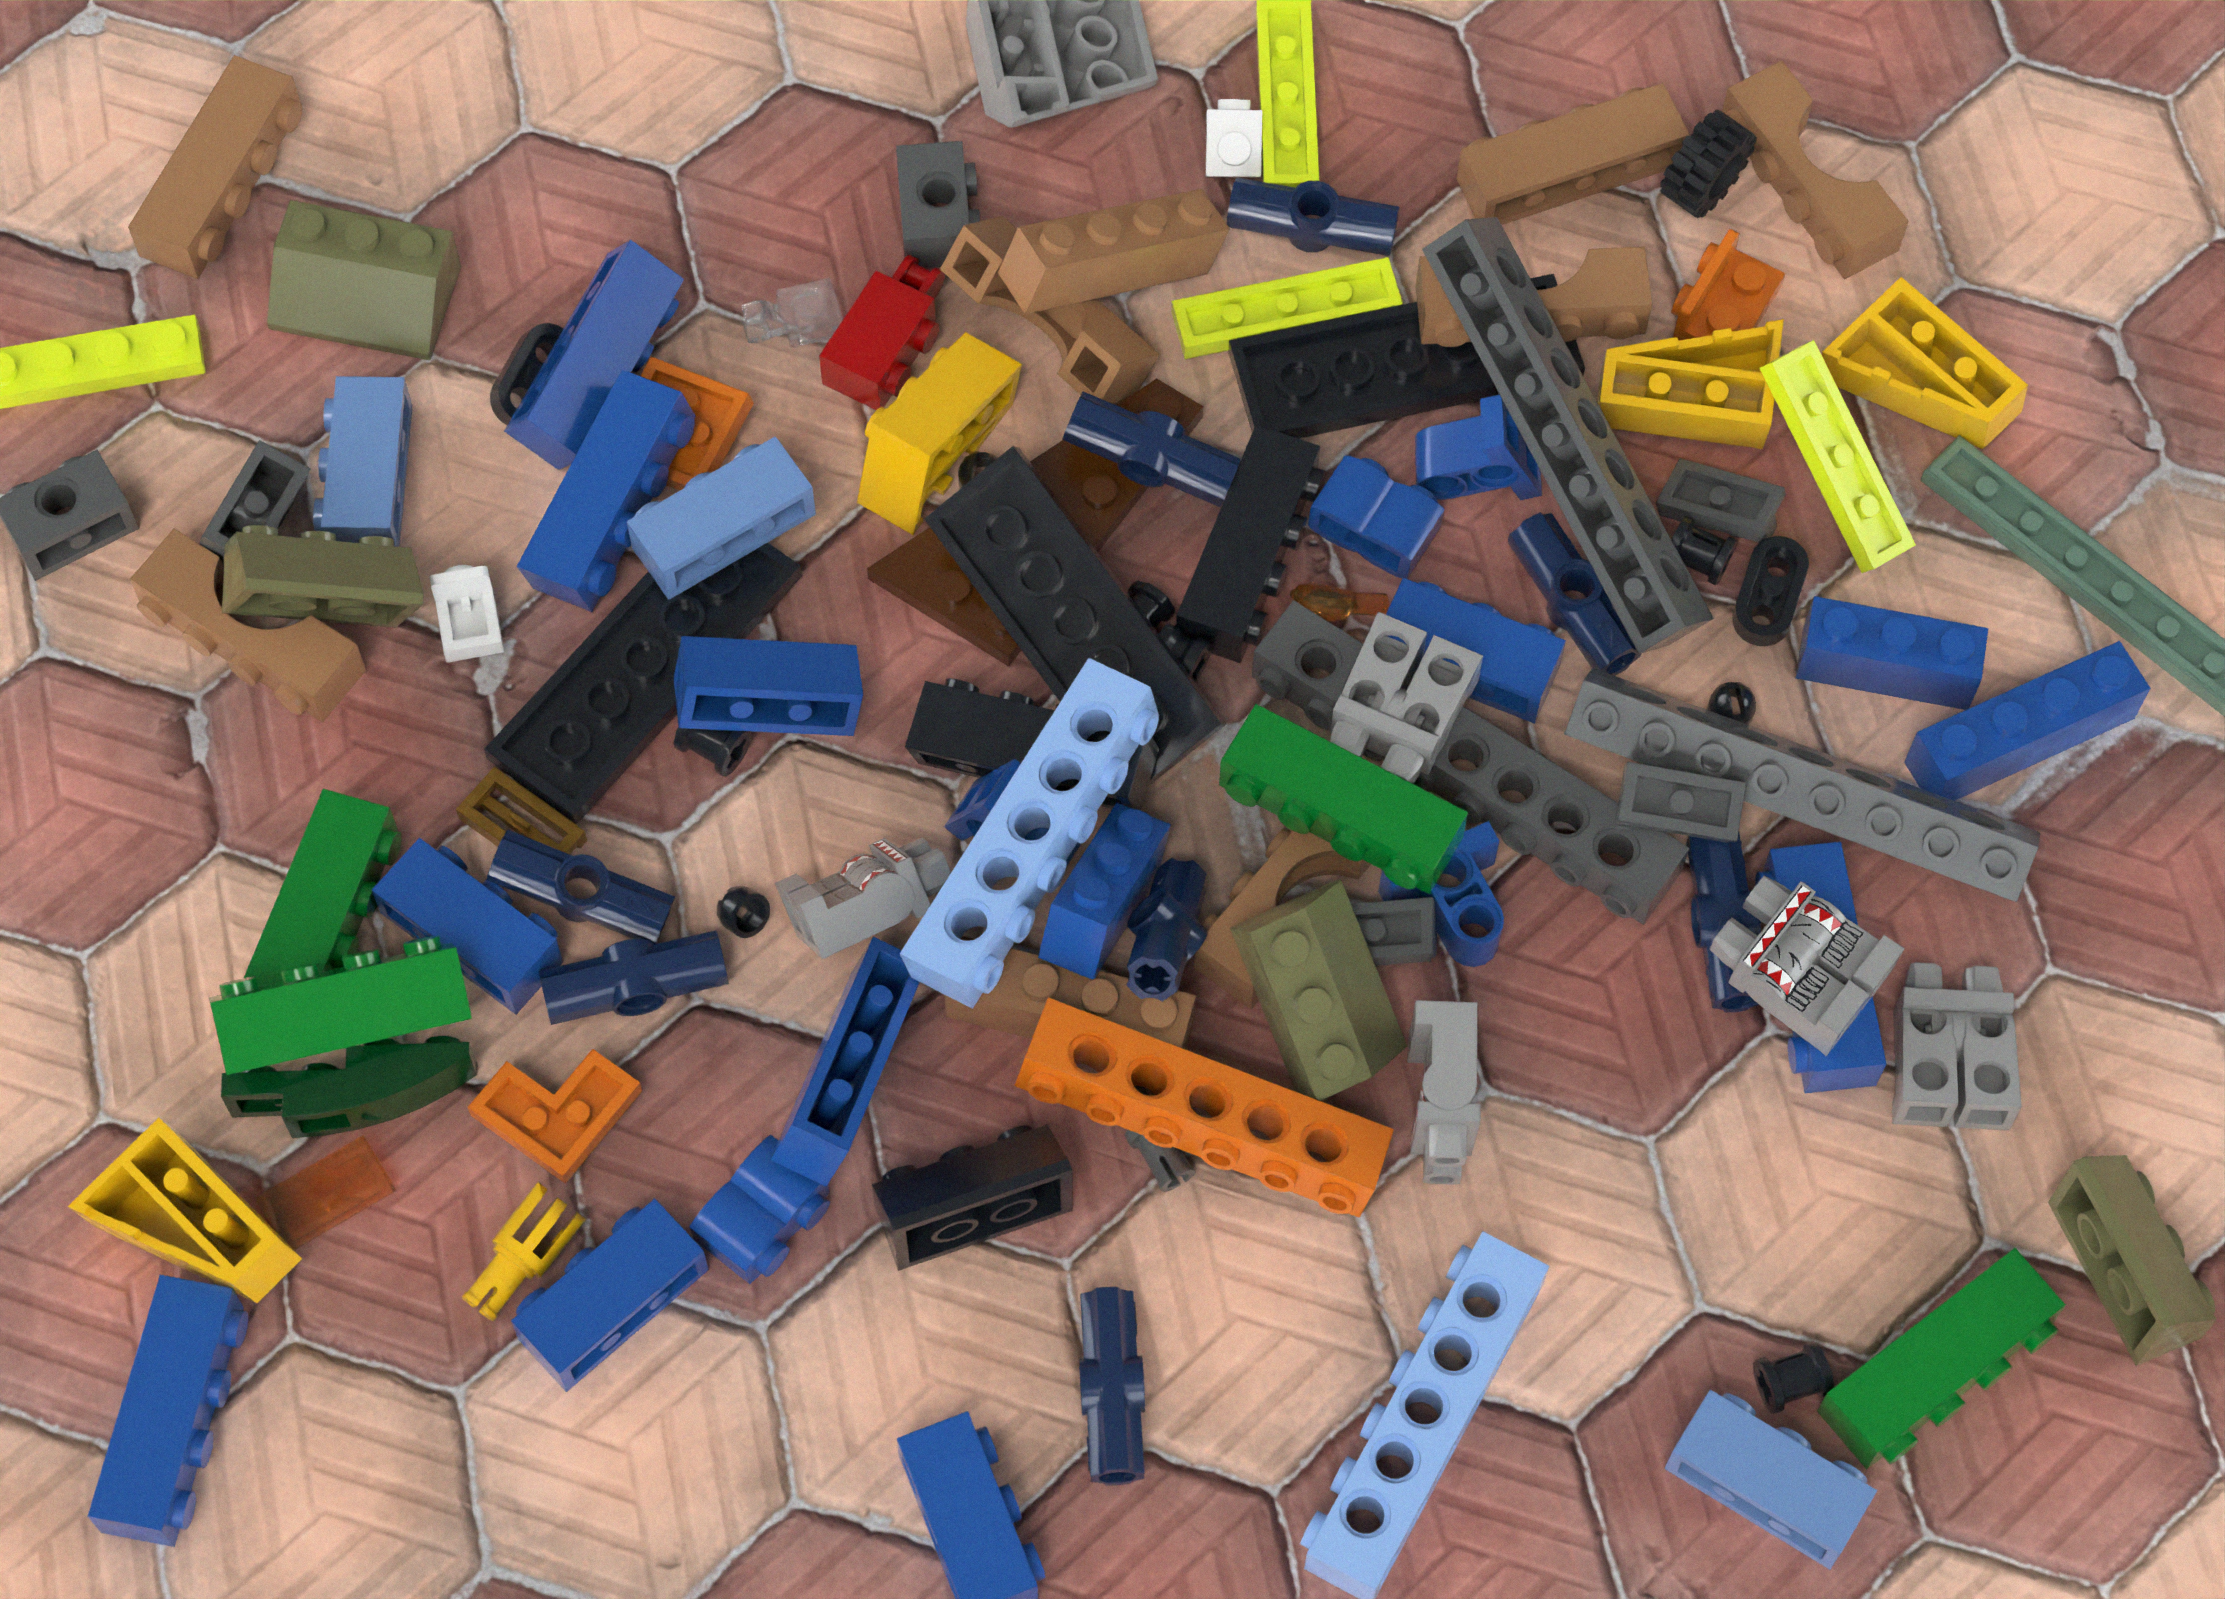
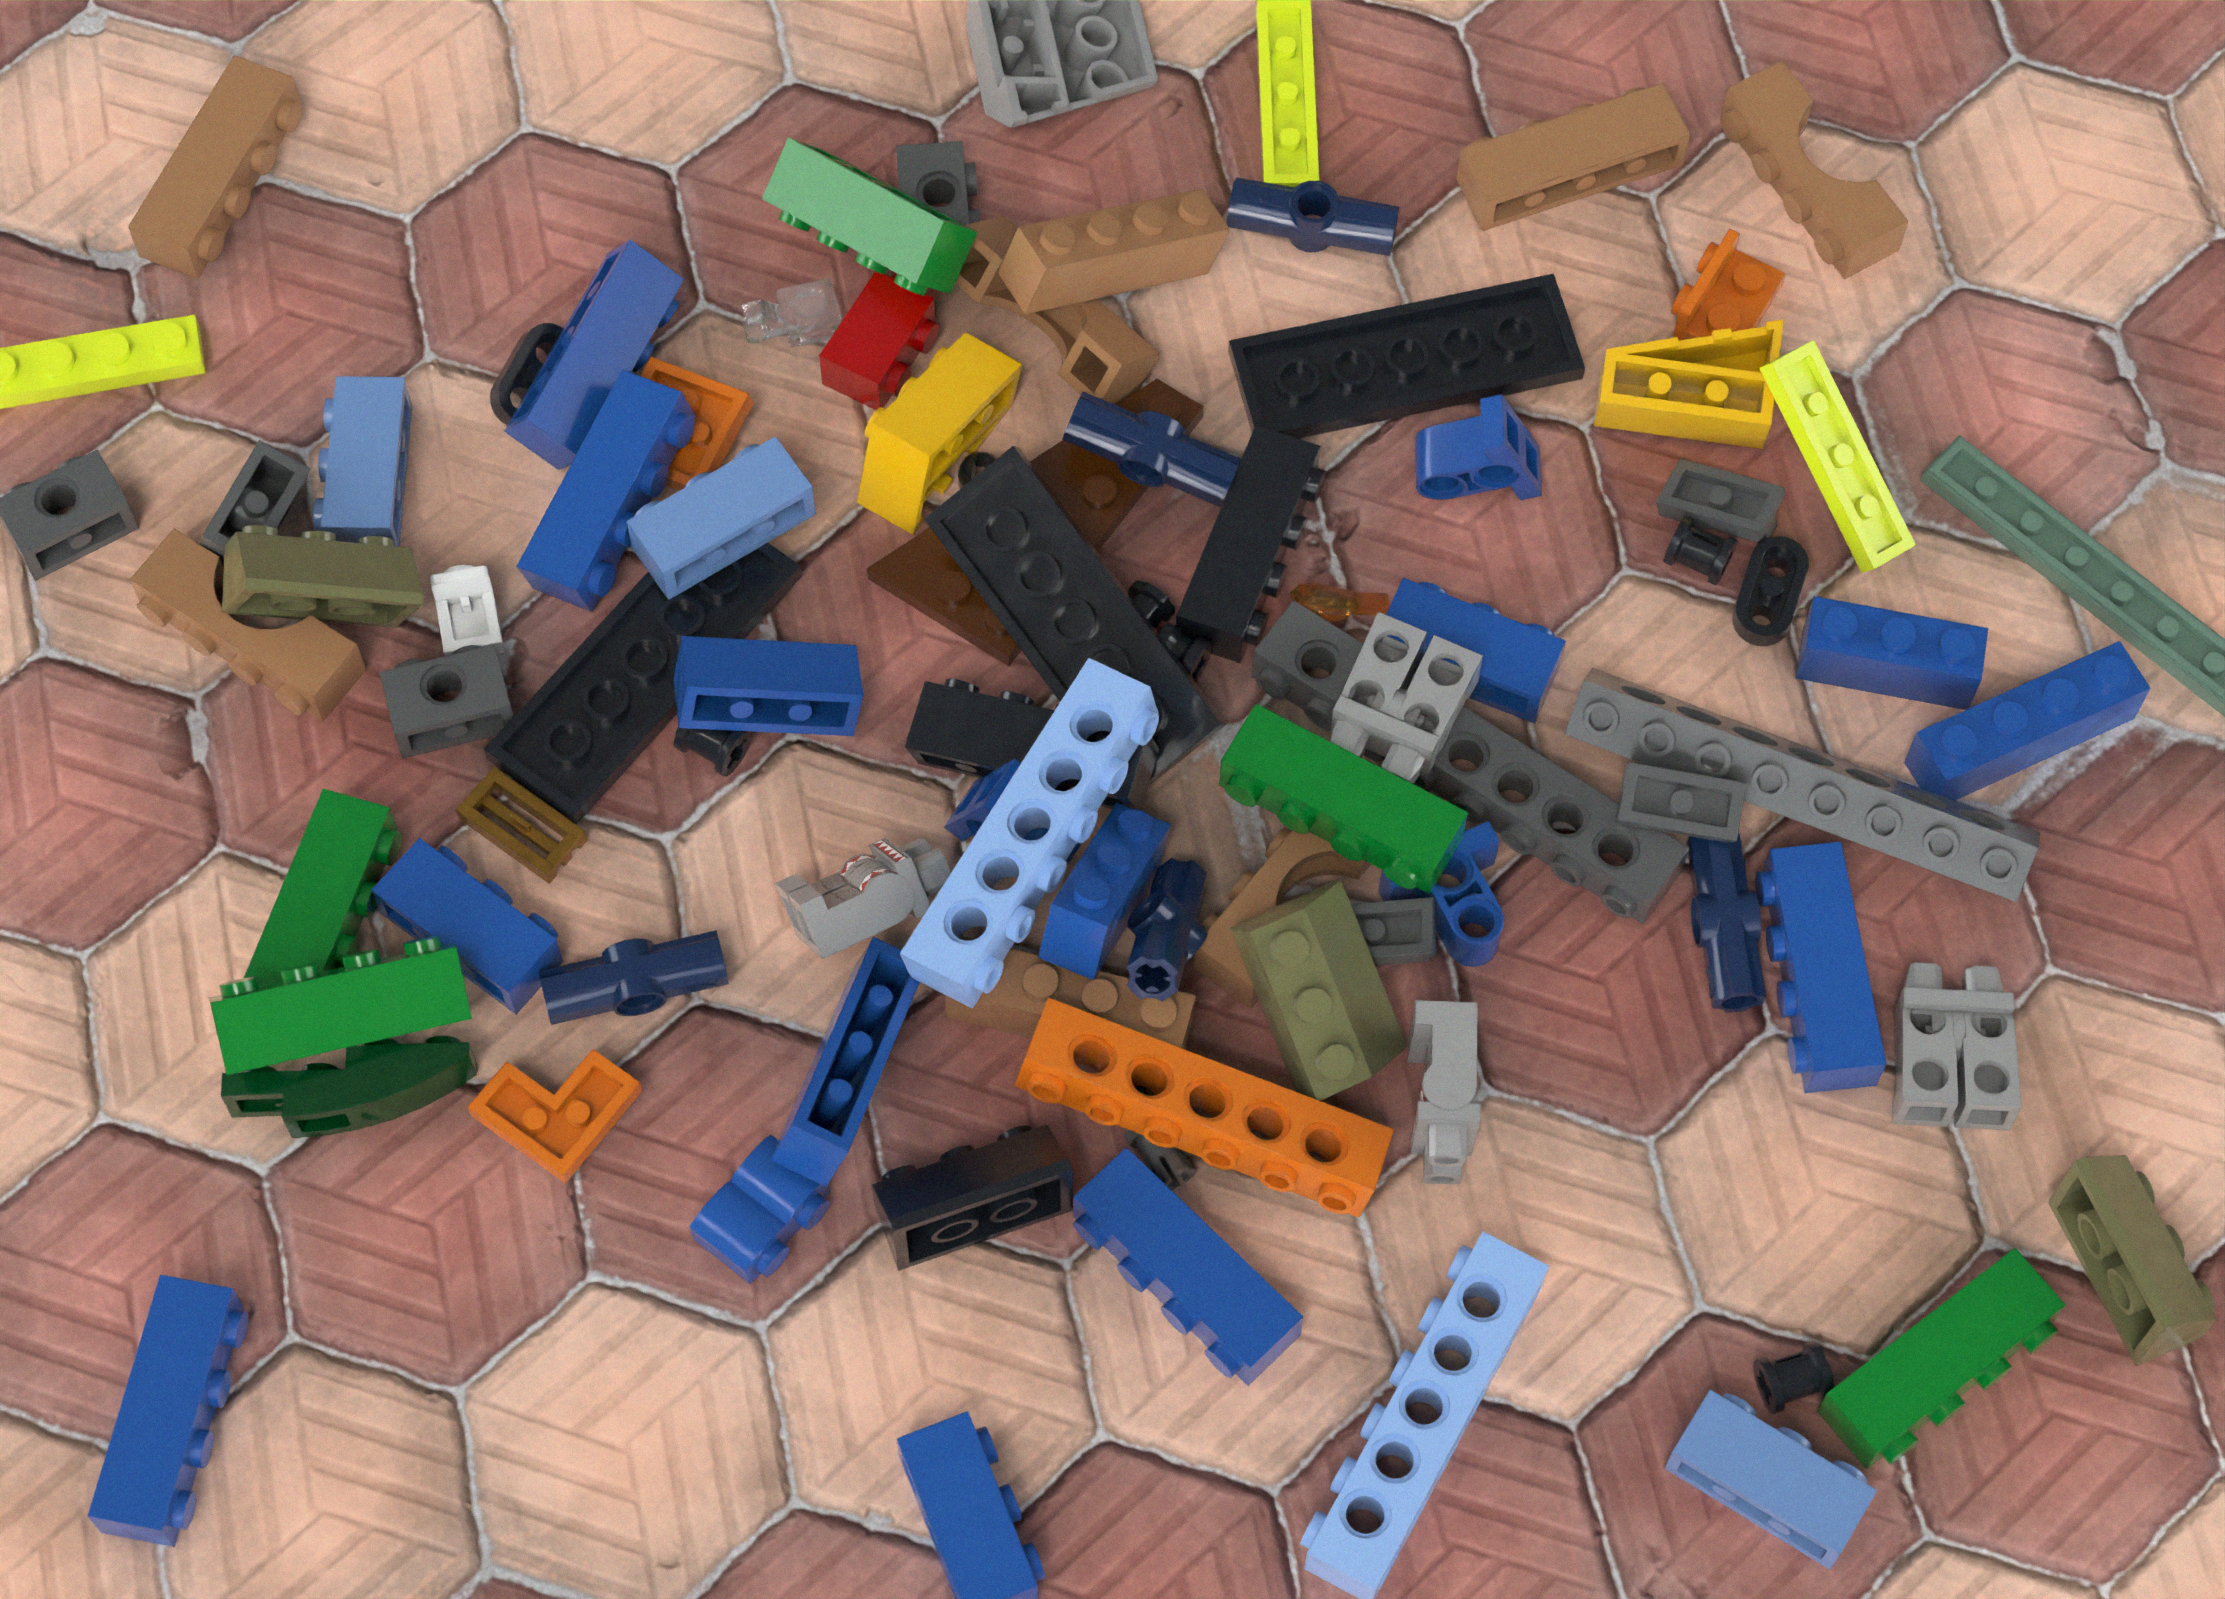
yellow wedge [67,1118,302,1303] -> none
clear orange plate [255,1135,396,1250] -> none
olive slope [267,200,461,361] -> none
yellow arm [462,1182,587,1322] -> none
dark blue piece [487,829,675,944] -> none
blue brick [511,1199,709,1392] -> none
black hinge [717,886,770,938] -> none
dark blue piece [1079,1287,1145,1486] -> none
neon yellow plate [1171,257,1403,359] -> none
white bracket [1206,99,1262,178] -> none
blue brick [1308,455,1445,579] -> none
medium nougat arch [1415,246,1652,347] -> none
dark grey brick [1422,217,1714,654] -> none
dark blue piece [1508,512,1642,676] -> none
black tyre [1660,110,1757,218] -> none
black hinge [1707,682,1756,725] -> none
light grey hips [1710,876,1905,1056] -> none
yellow wedge [1822,277,2028,450] -> none
none -> dark grey brick [380,644,514,759]
none -> brick [762,137,978,296]
none -> blue brick [1073,1147,1303,1386]

